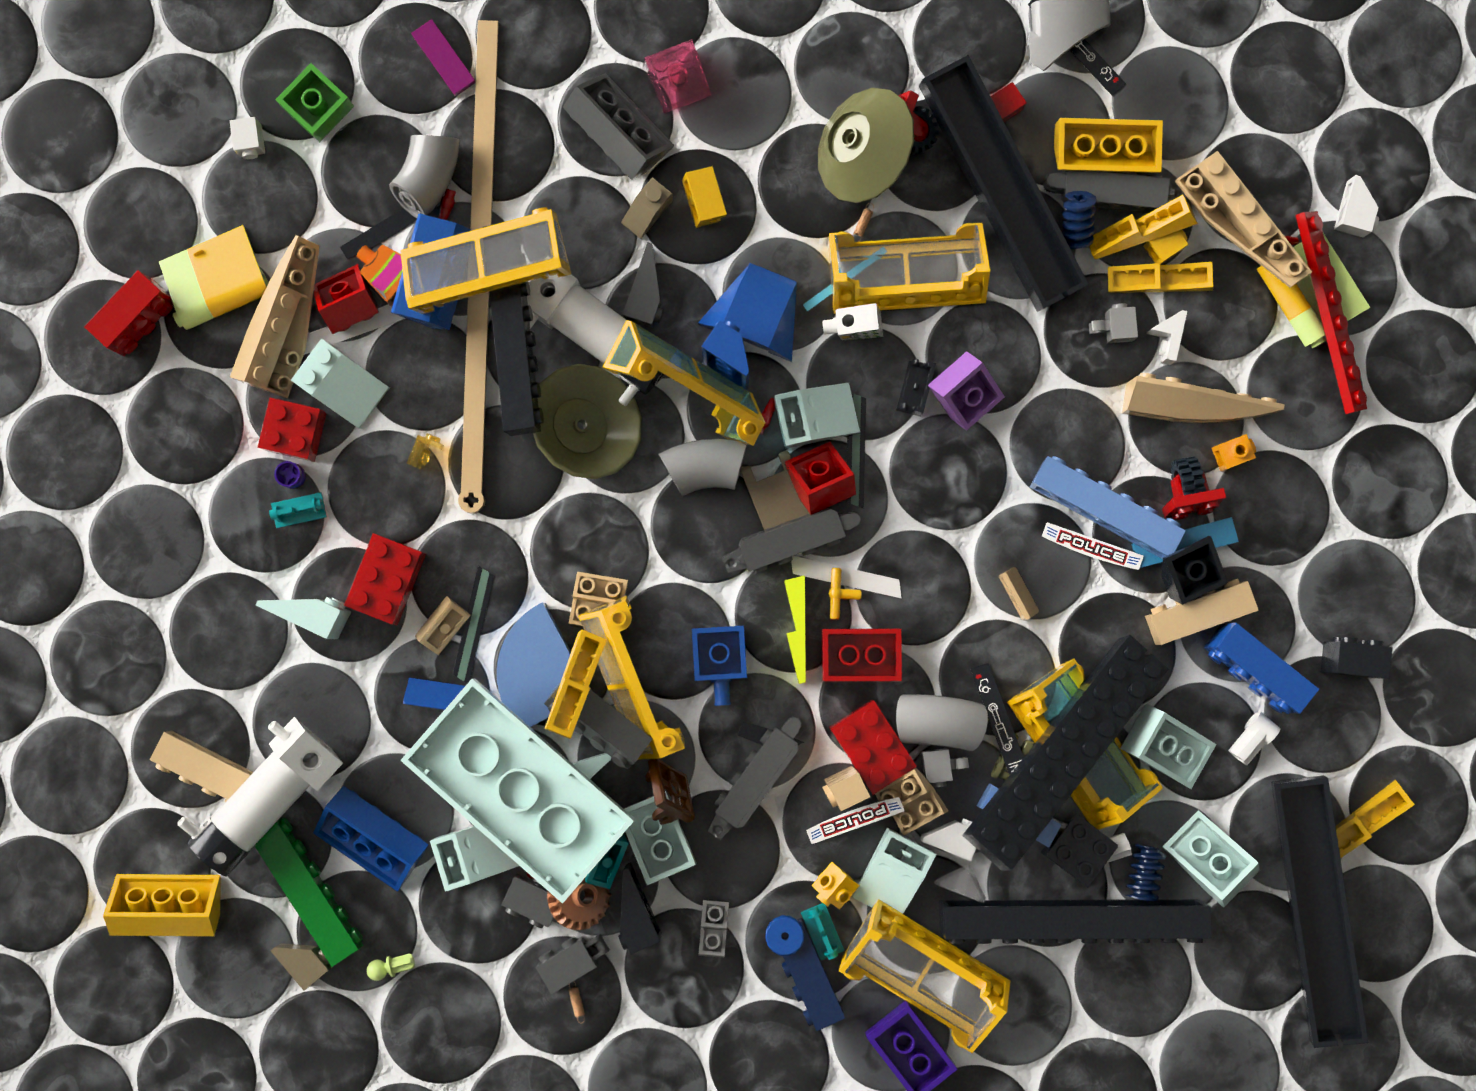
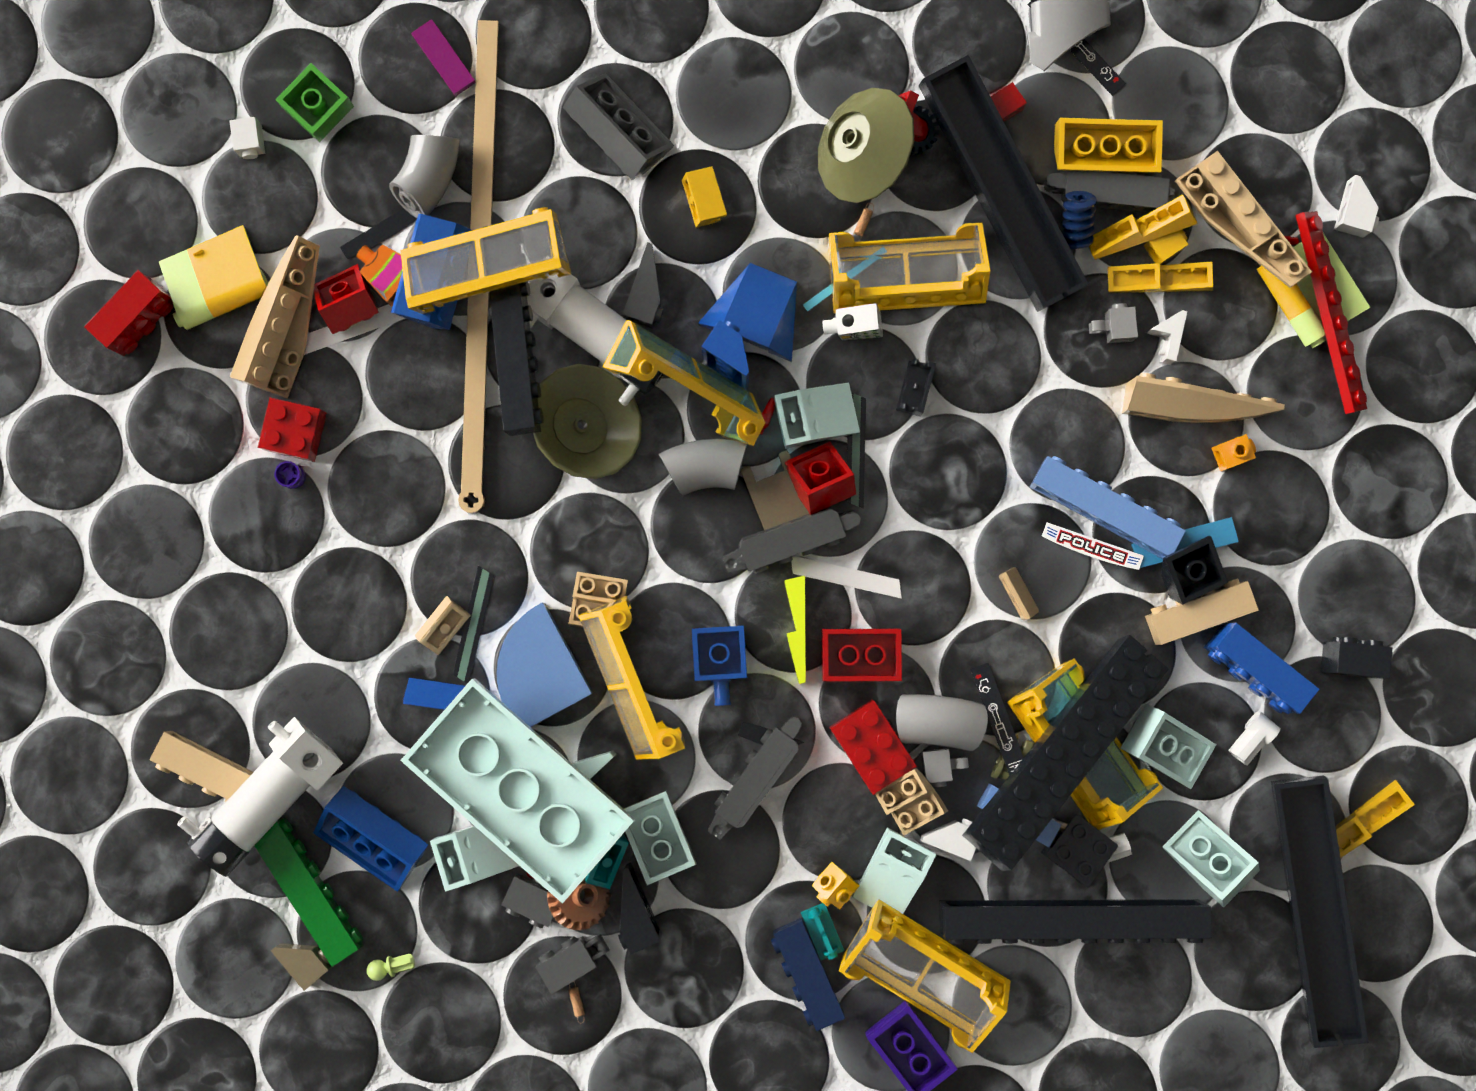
yellow slope [103,874,221,936] -> none
light aqua slope [256,597,351,639] -> none
teal hinge [269,492,327,528] -> none
light aqua slope [291,339,390,429] -> none
red brick [344,533,426,625] -> none
clear yellow bracket [407,433,445,469] -> none
red piece [439,189,456,220] -> none
dark grey slope [544,682,652,769] -> none
yellow slope [545,629,607,739] -> none
dark tan slope [621,177,673,239] -> none
clear pink slope [644,39,711,113] -> none
reddish brown piece [645,759,695,825] -> none
light grey slope [698,900,729,958] -> none
blue piece [765,915,805,956] -> none
sticker [806,797,905,844] -> none
tan brick [822,766,870,811] -> none
yellow piece [828,568,862,620] -> none
medium lavender brick [928,351,1005,431] -> none
clear slope [933,864,986,903] -> none
dark blue piece [1126,843,1167,901] -> none
red plate [1162,456,1226,520] -> none

